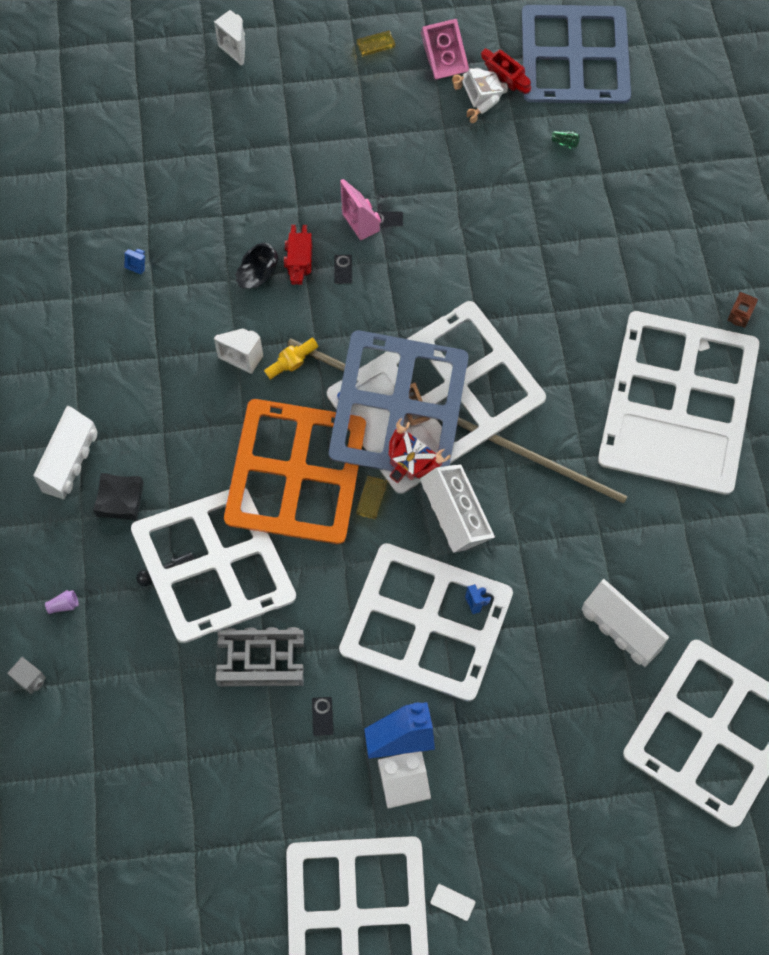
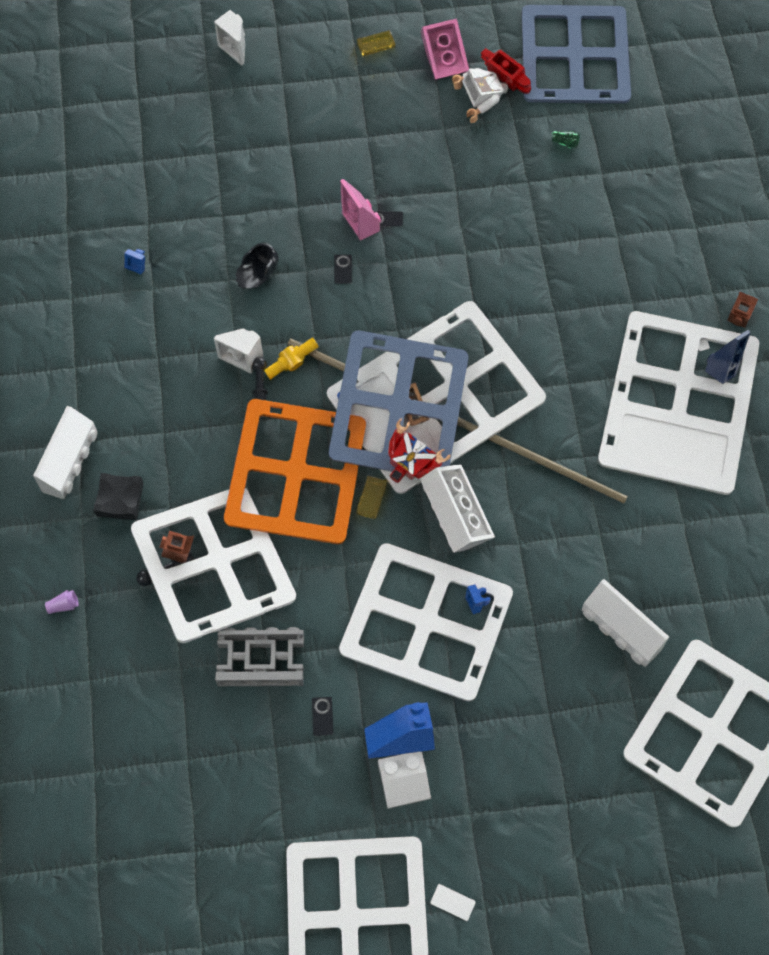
light grey brick [7,657,46,694] -> none
red hinge [284,225,312,285] -> none
none -> copper window [159,531,194,563]
none -> black pin [252,356,268,400]
none -> dark blue slope [705,330,751,384]

